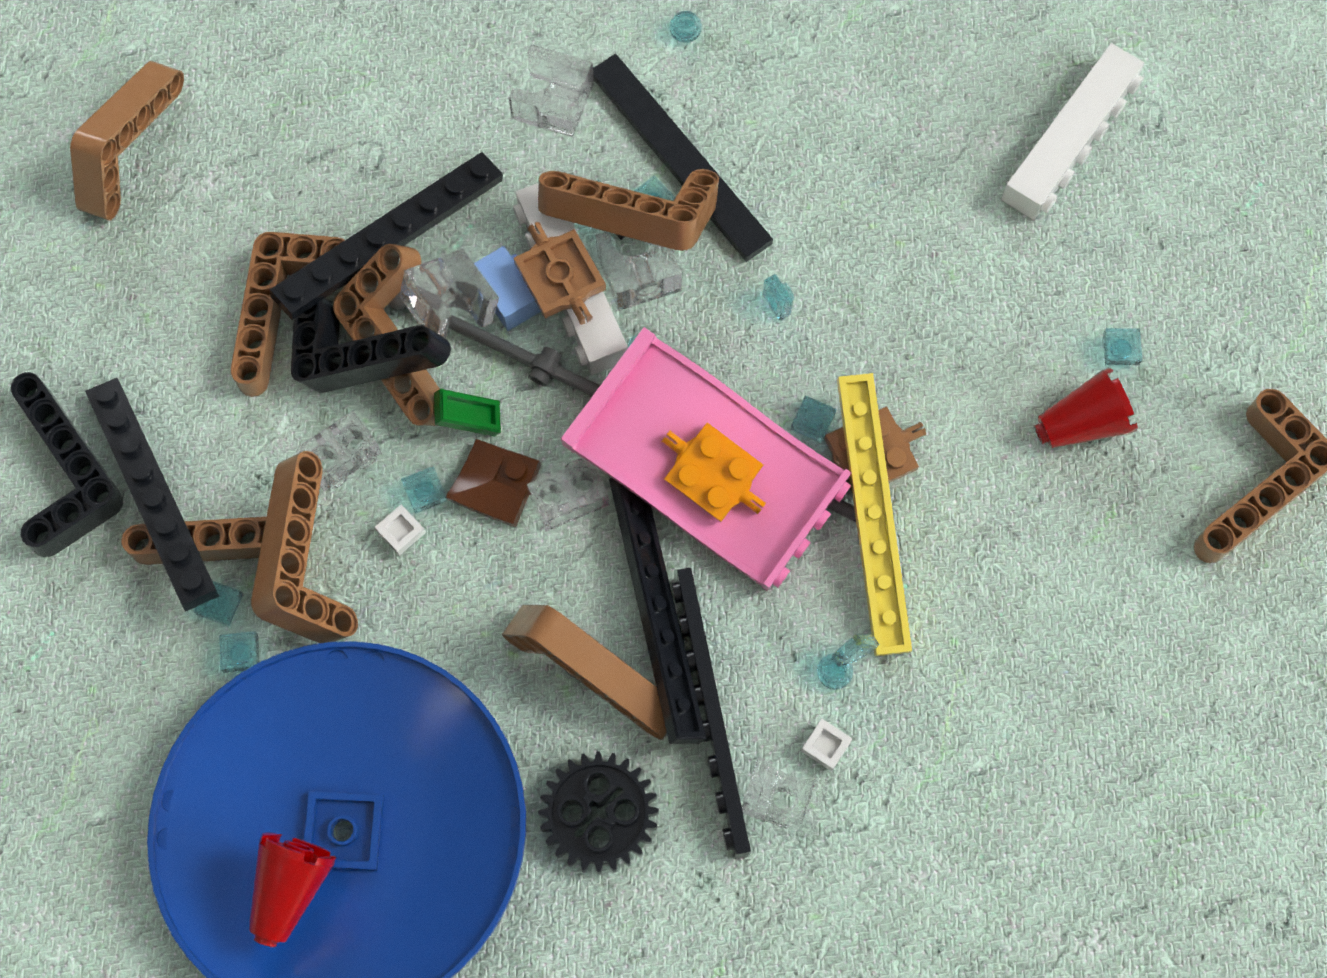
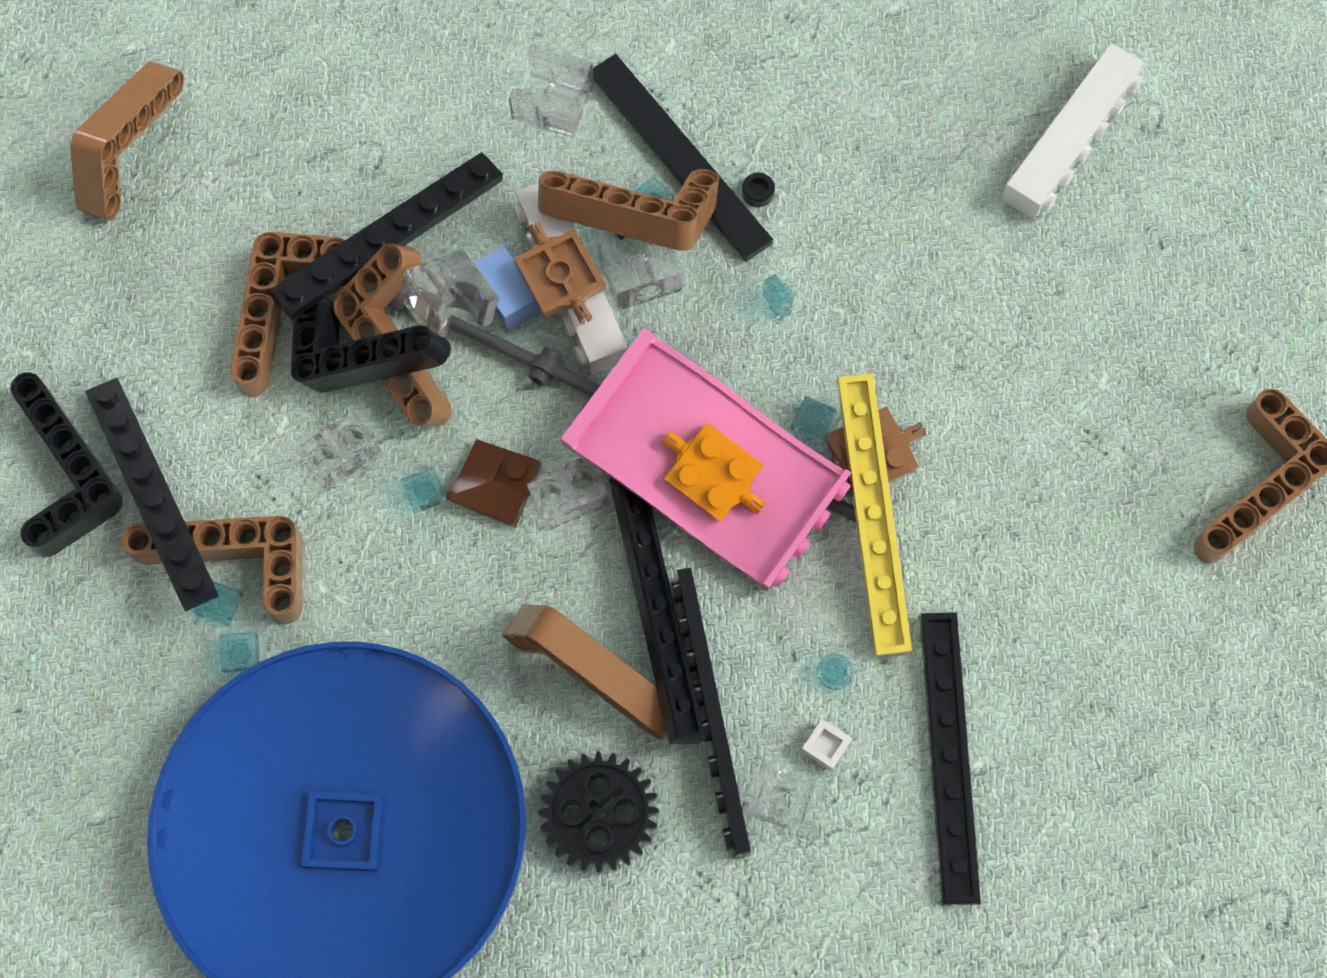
red cone [249,833,336,947] -> none
medium nougat beam [251,451,358,644] -> none
white plate [375,504,426,556] -> none
green tile [434,388,501,437] -> none
clear light blue plate [670,11,702,43] -> none
clear light blue tile [831,634,880,667] -> none
red cone [1034,367,1138,448] -> none
clear light blue plate [1103,328,1143,365] -> none
none -> black tile [742,172,775,207]
none -> black tile [920,612,981,906]

